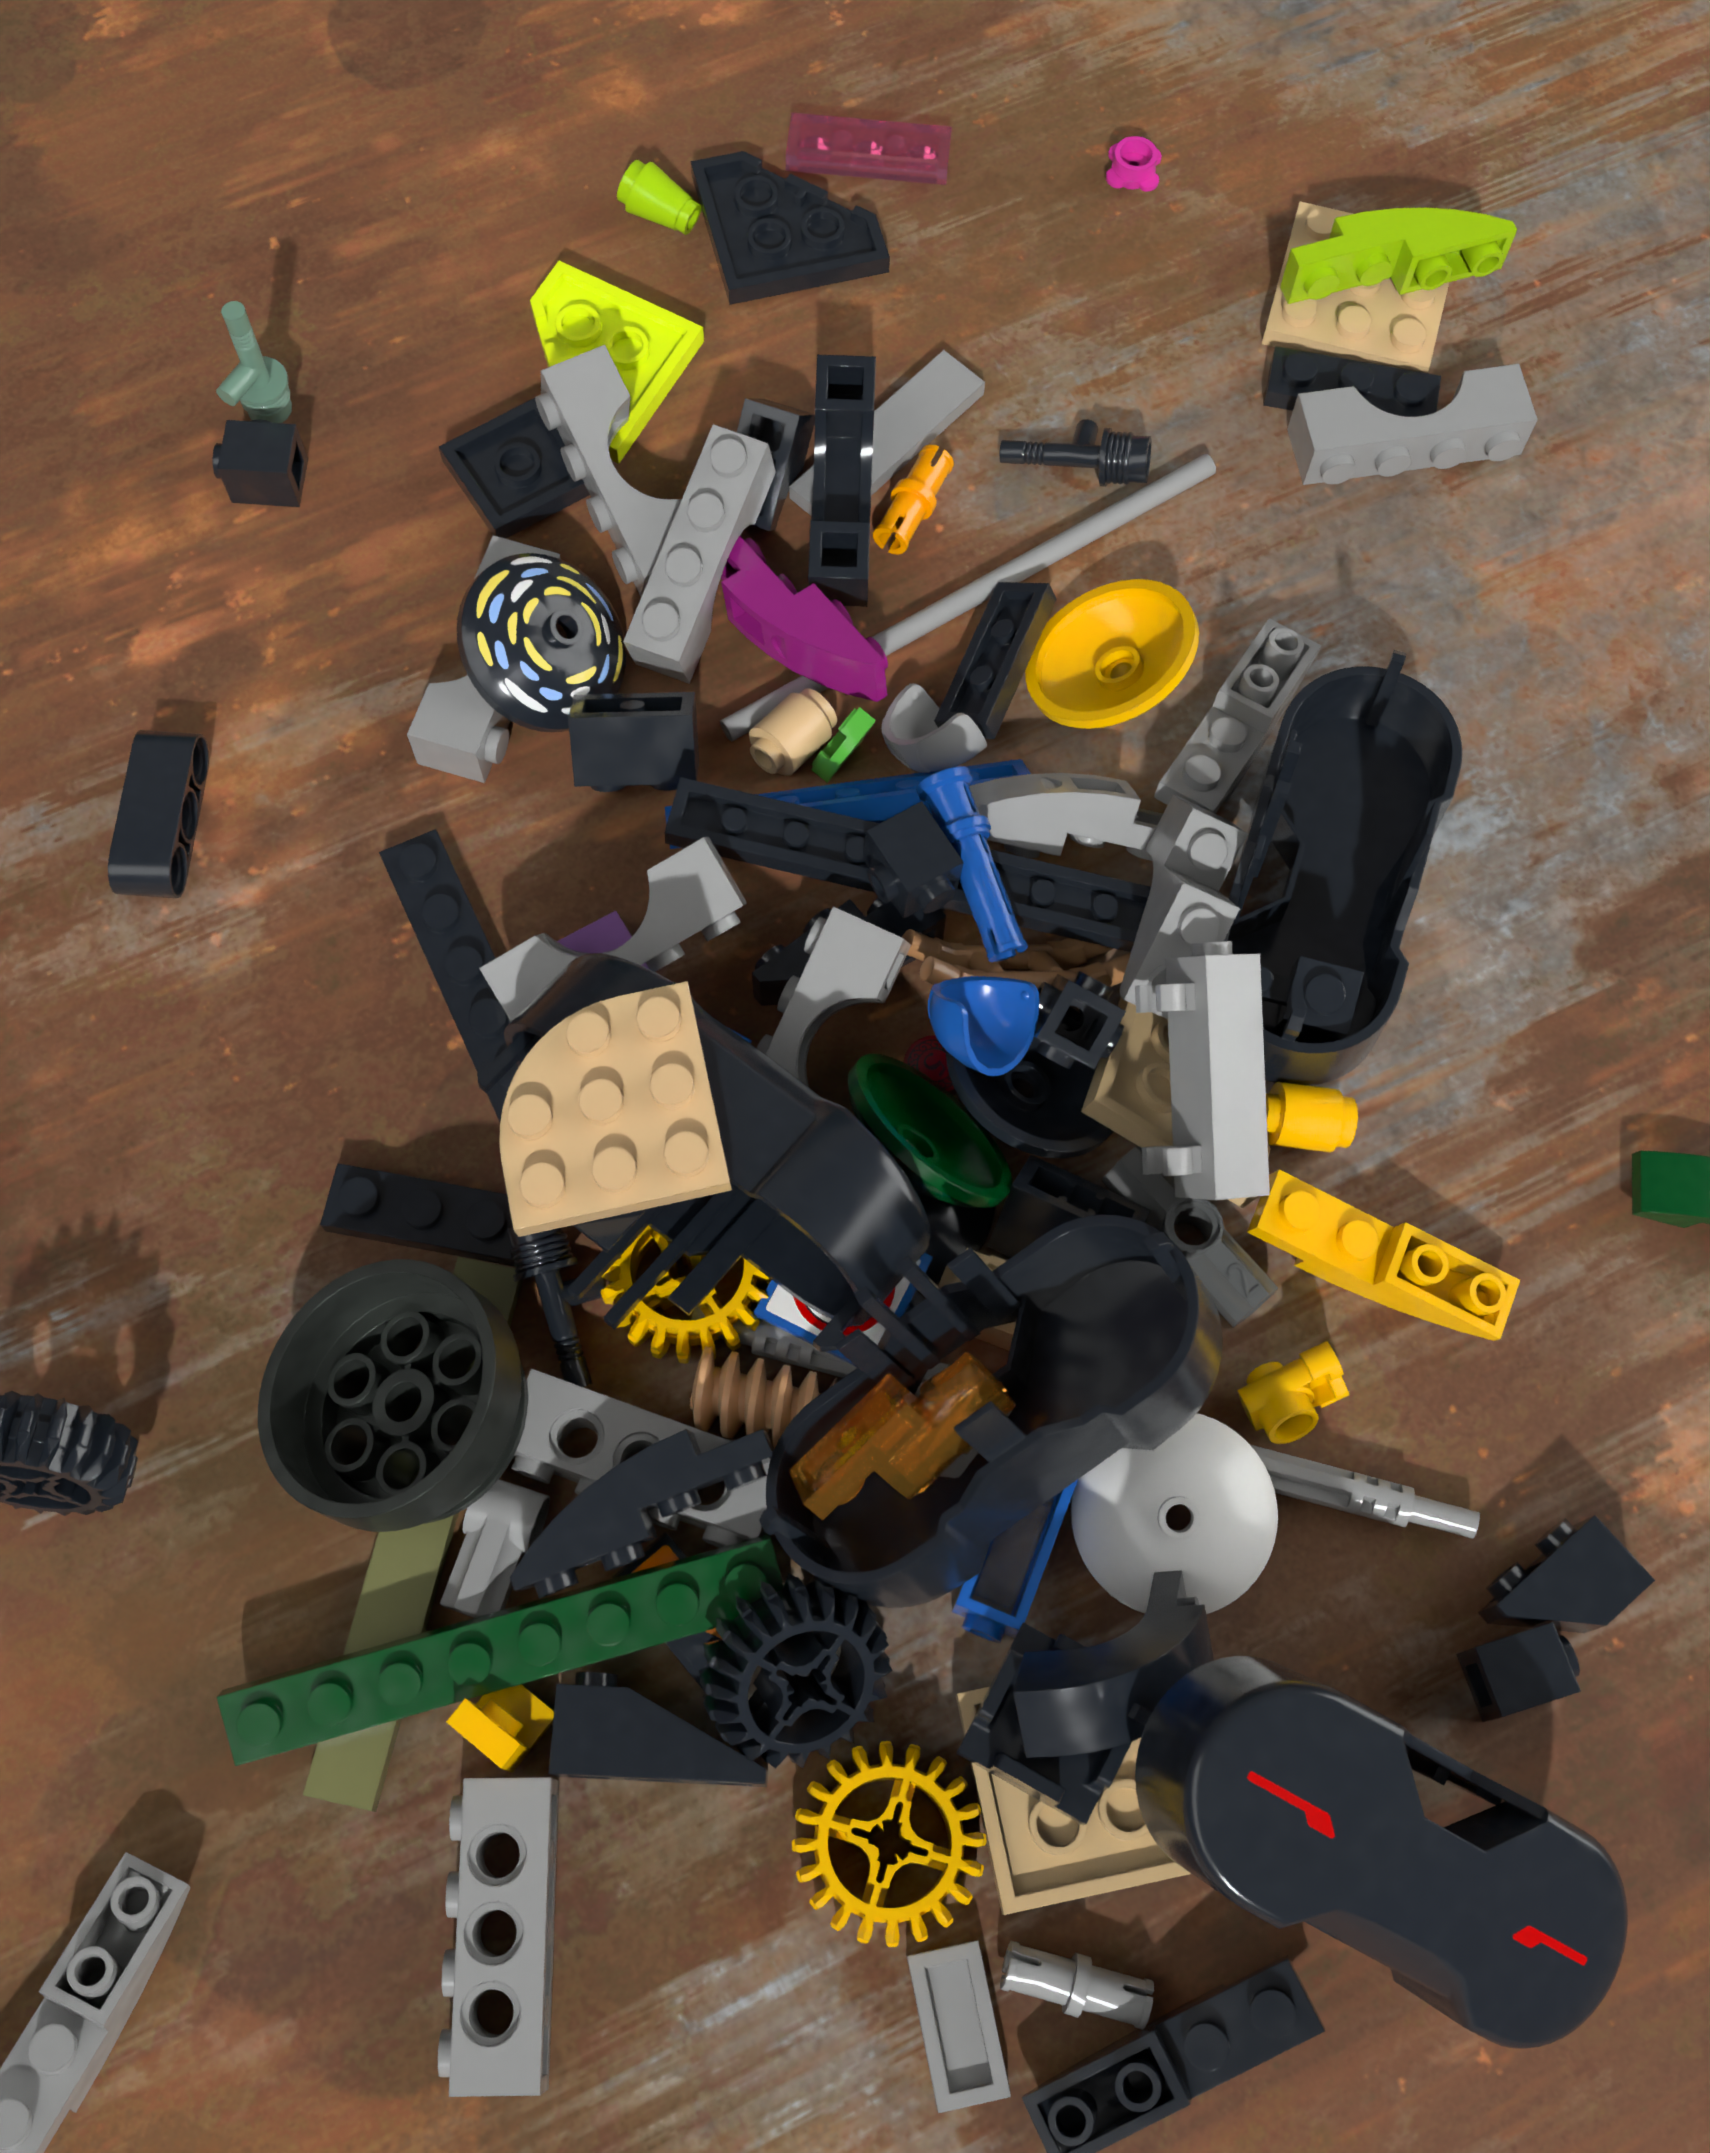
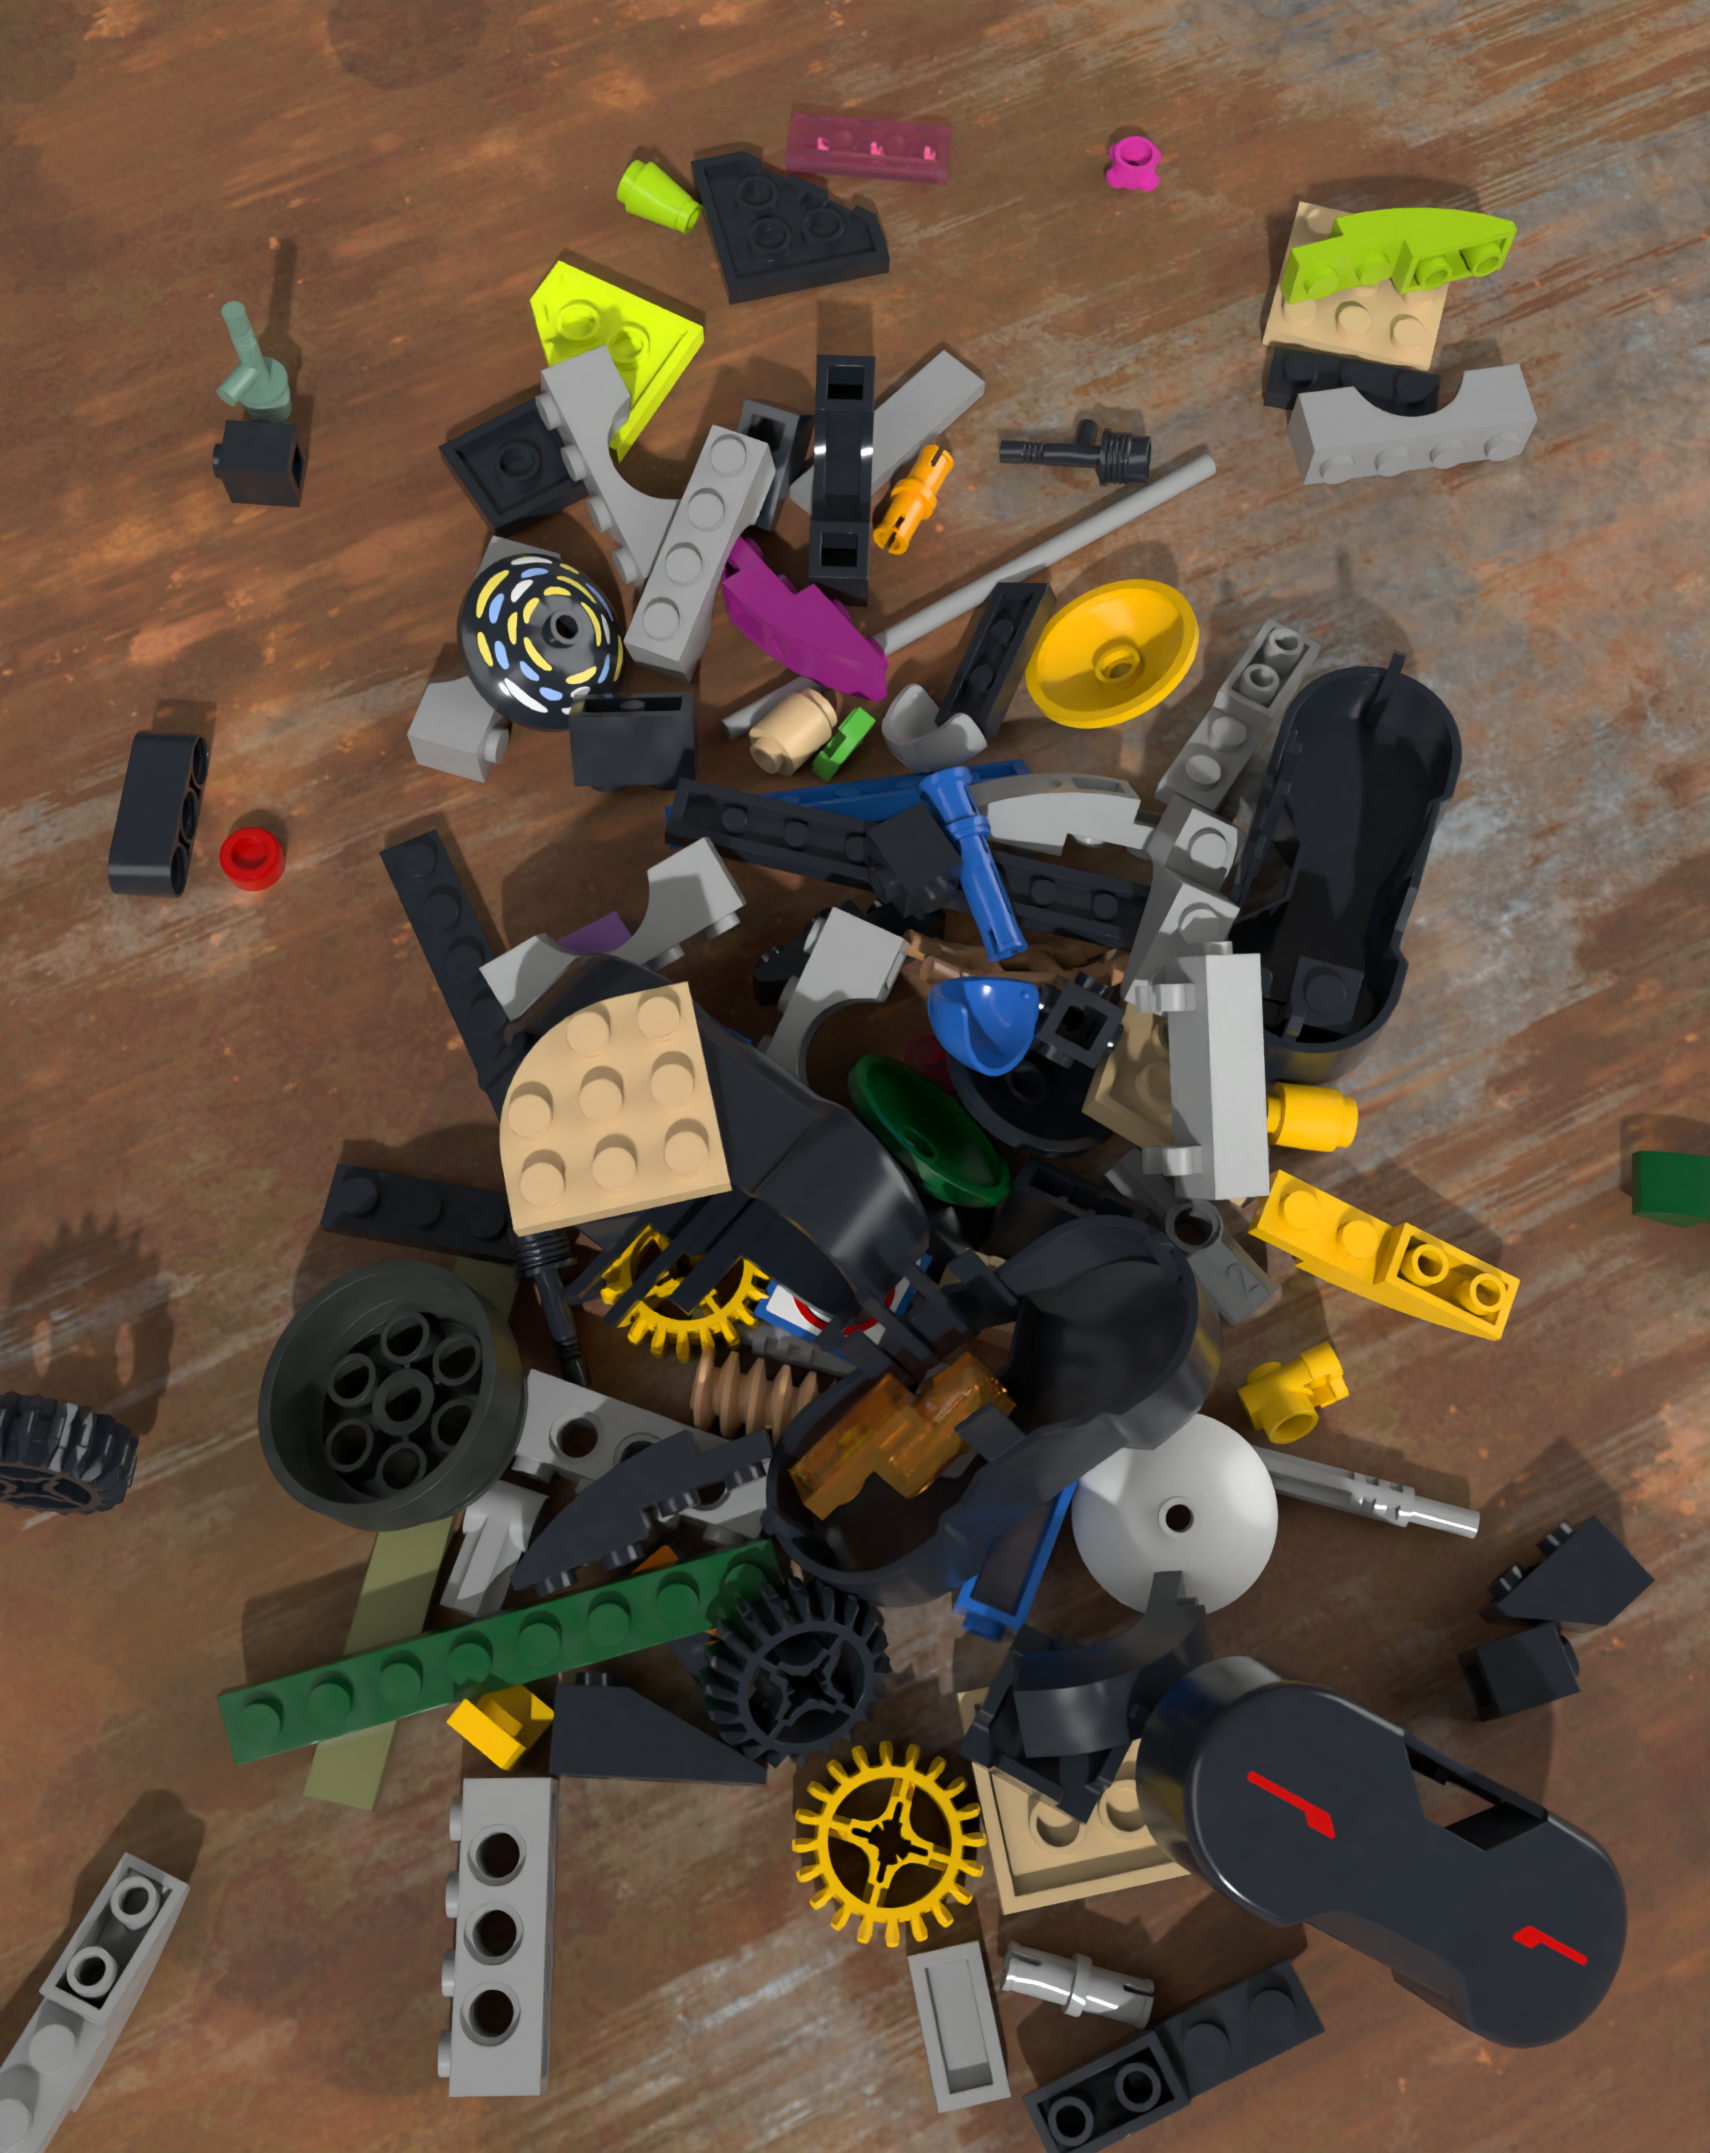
none -> red tile [219,827,286,891]

